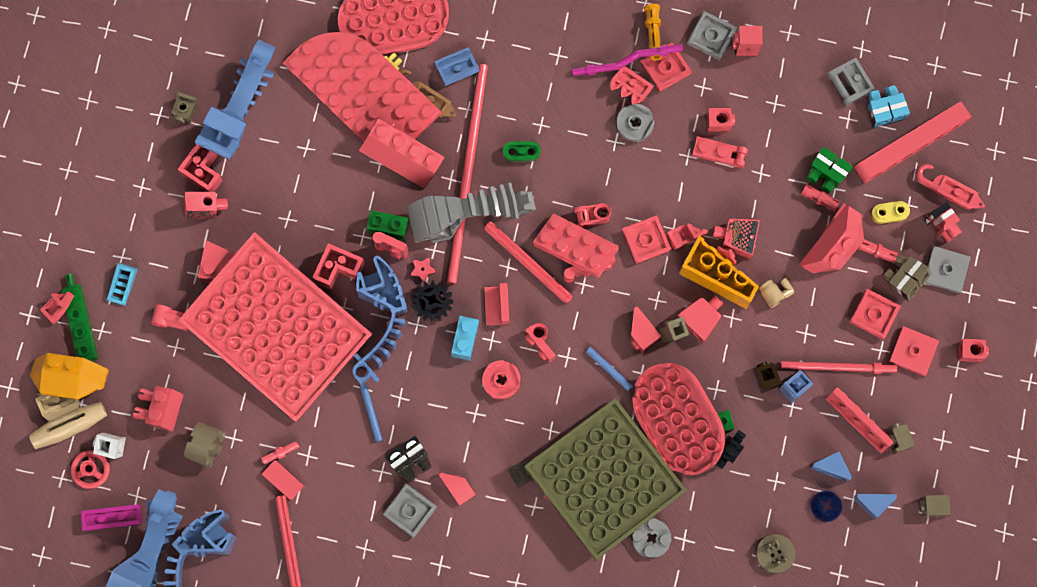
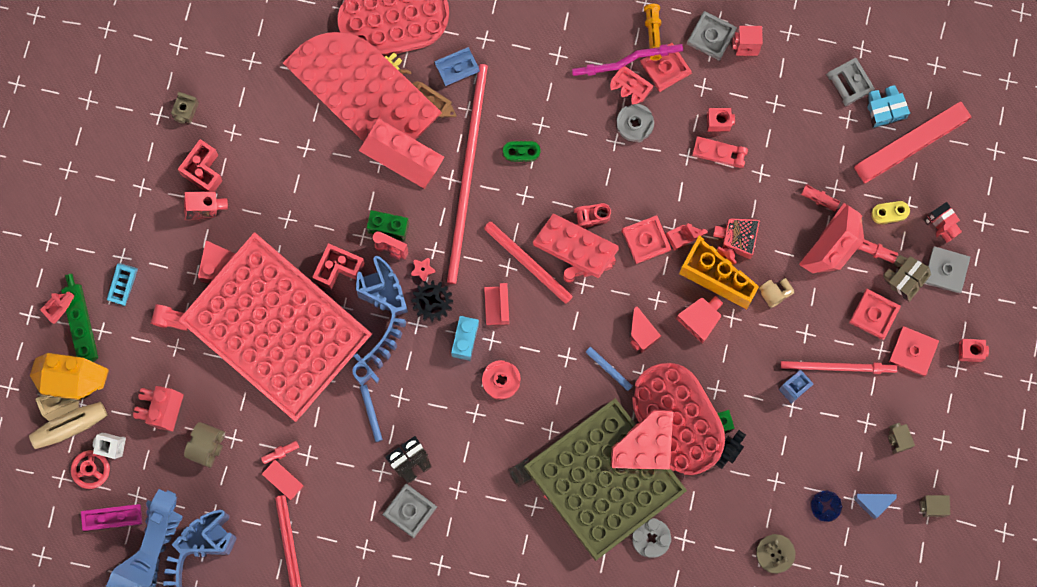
medium blue piece [195,39,276,160] -> none
light grey piece [407,183,536,243] -> none
coral slope [438,472,475,506] -> none
coral plate [525,323,556,363] -> none
dark tan brick [658,317,689,343] -> none
dark brown brick [753,361,782,393] -> none
green hips [807,146,853,194] -> none
medium blue slope [811,452,852,482] -> none
coral plate [825,387,893,454] -> none
coral plate [916,164,985,211] -> none
none -> coral plate [611,410,673,469]

